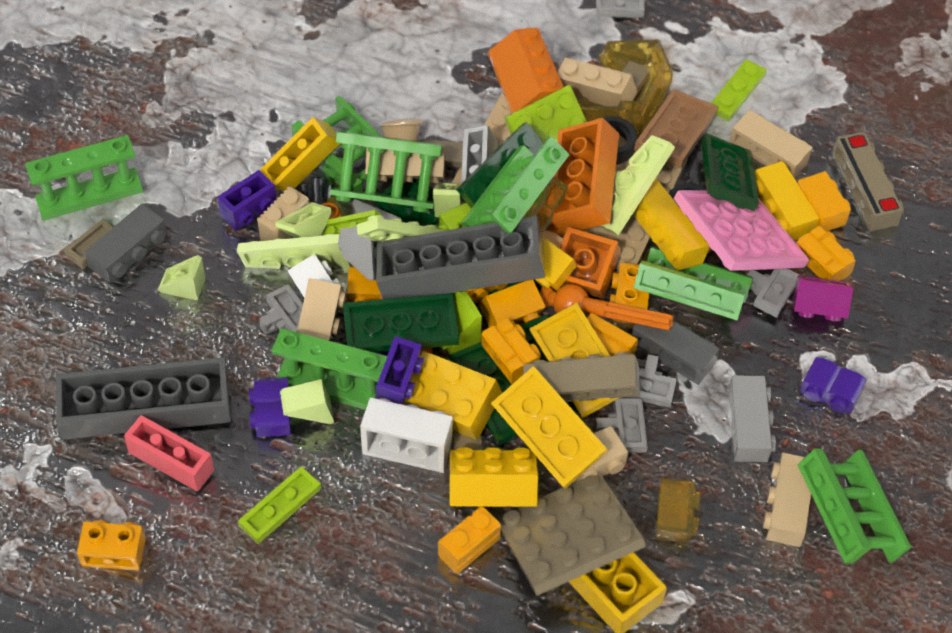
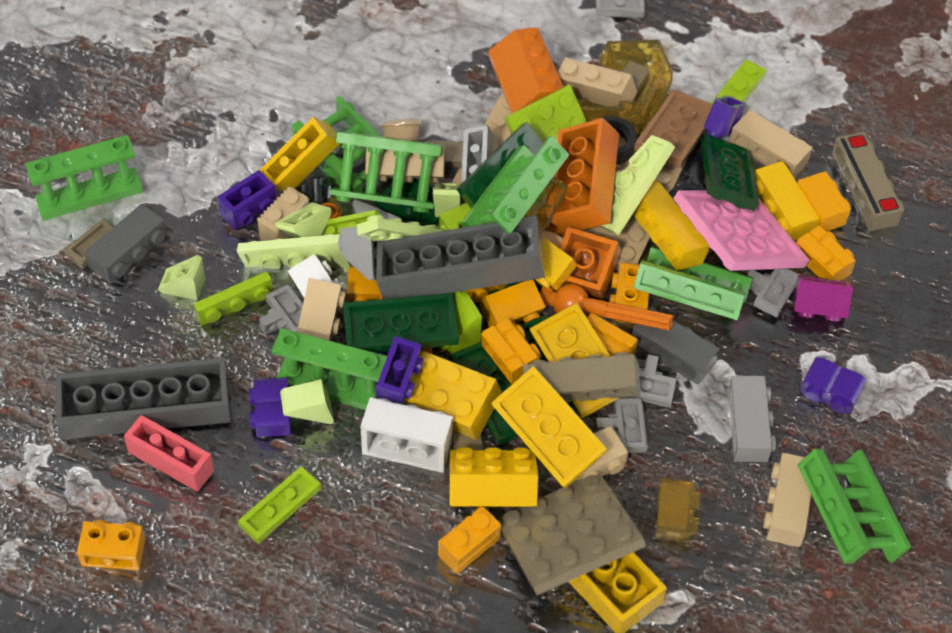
none -> lime plate [194,271,273,326]
none -> dark purple brick [703,95,747,138]

